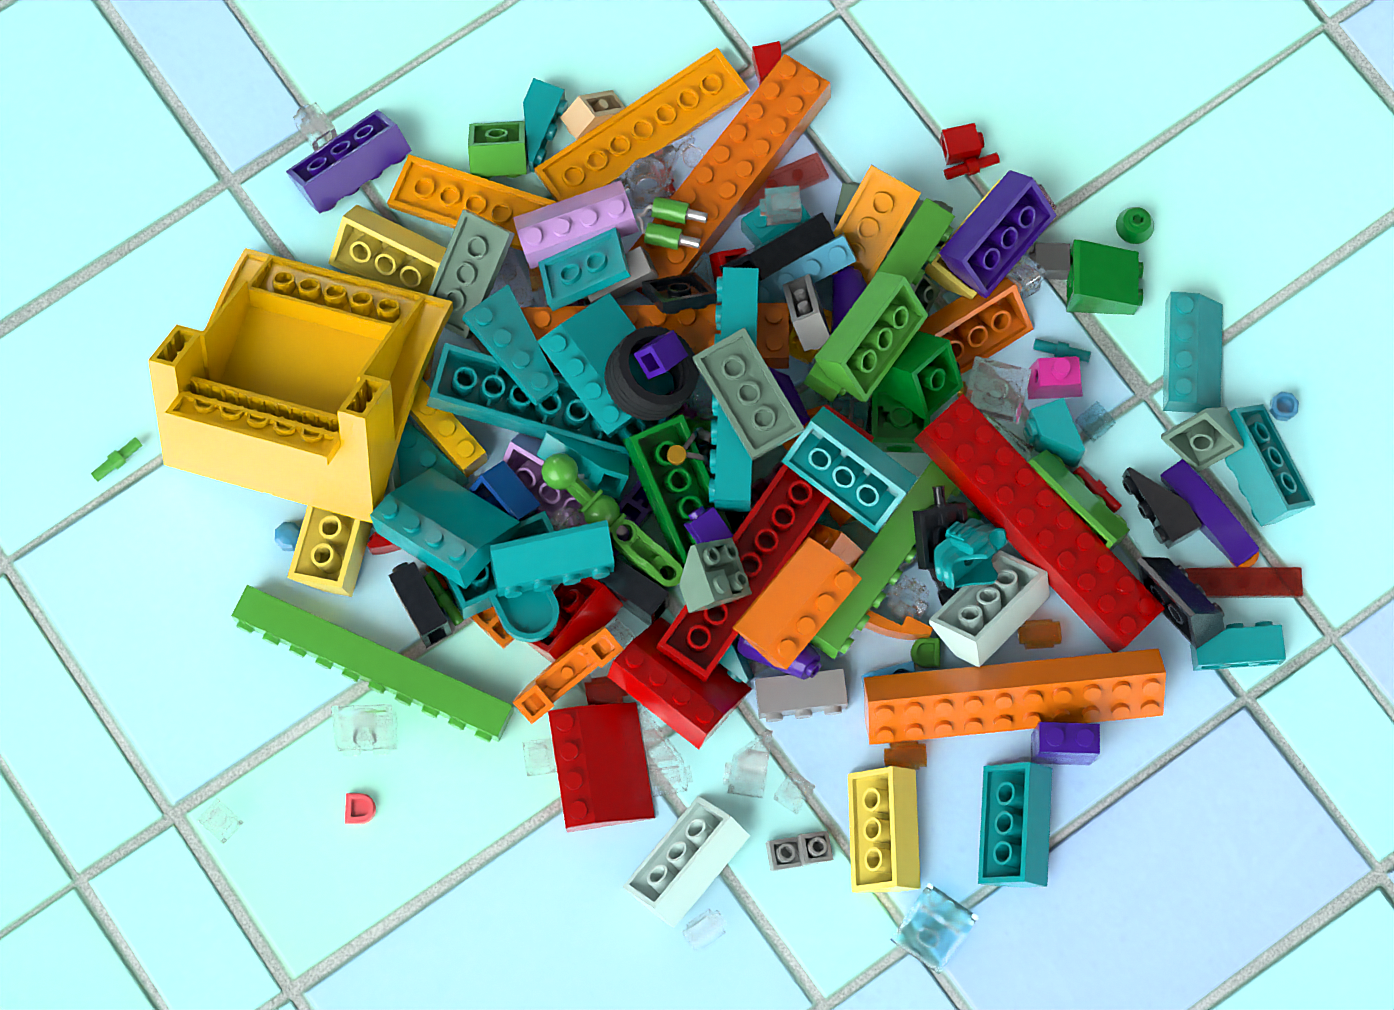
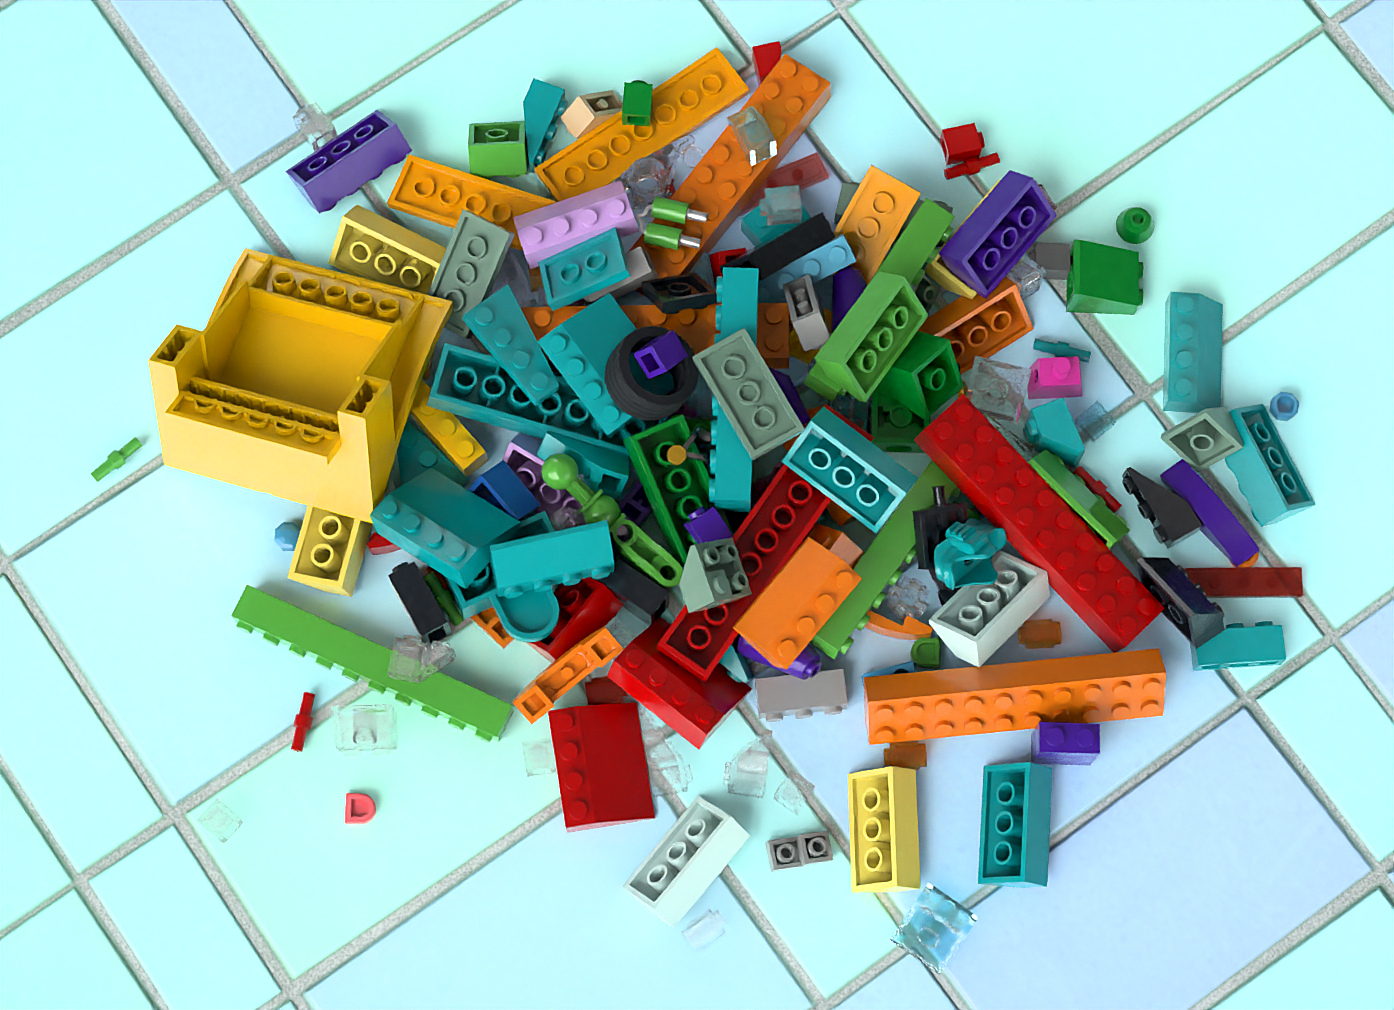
none -> red bar [291,692,315,752]
none -> clear slope [387,635,456,683]
none -> green brick [622,80,653,126]
none -> clear light blue slope [727,106,777,166]

